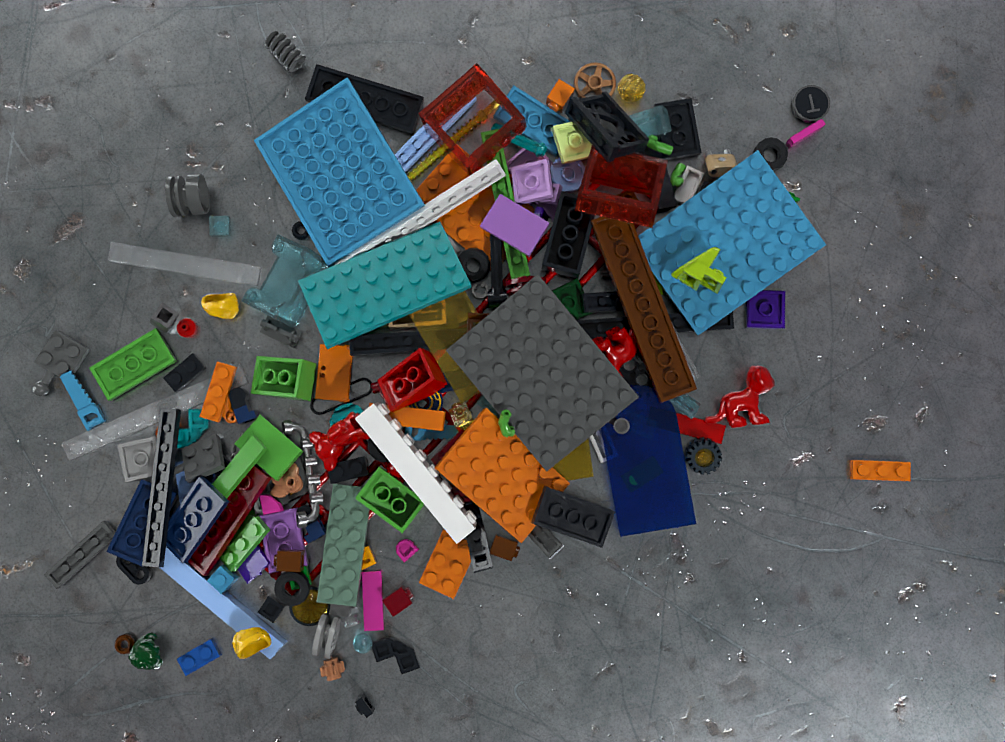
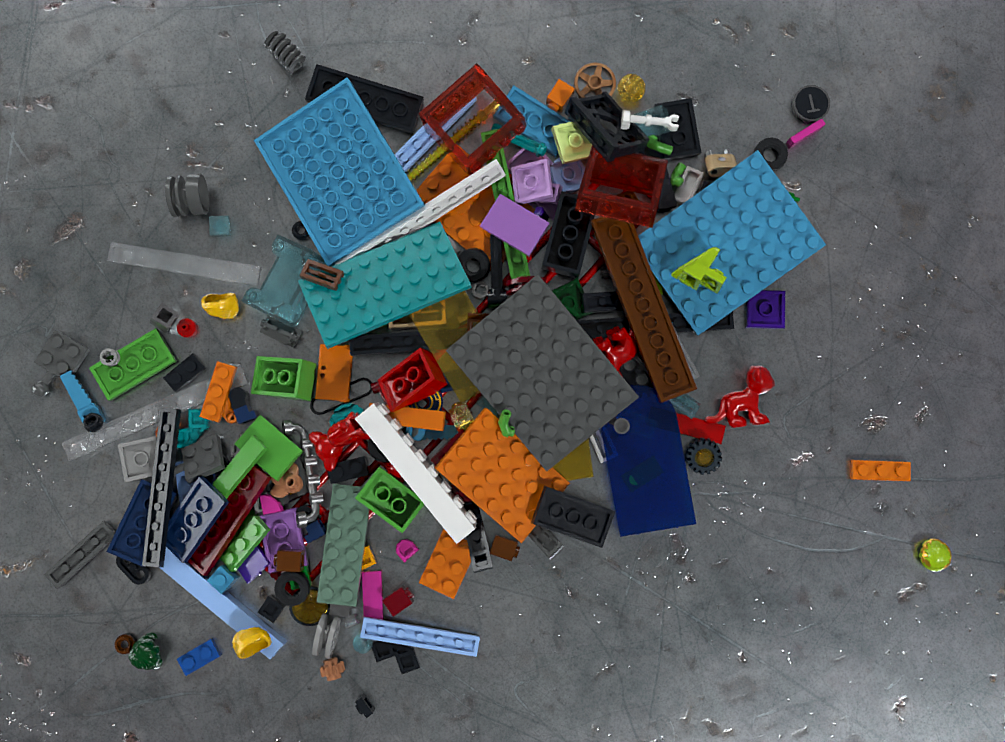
none -> black plate [83,413,104,432]
none -> light grey bush [100,348,120,366]
none -> reddish brown tile [300,259,344,291]
none -> light blue plate [360,617,480,657]
none -> white piece [621,110,679,131]
none -> lime hair [919,539,952,572]

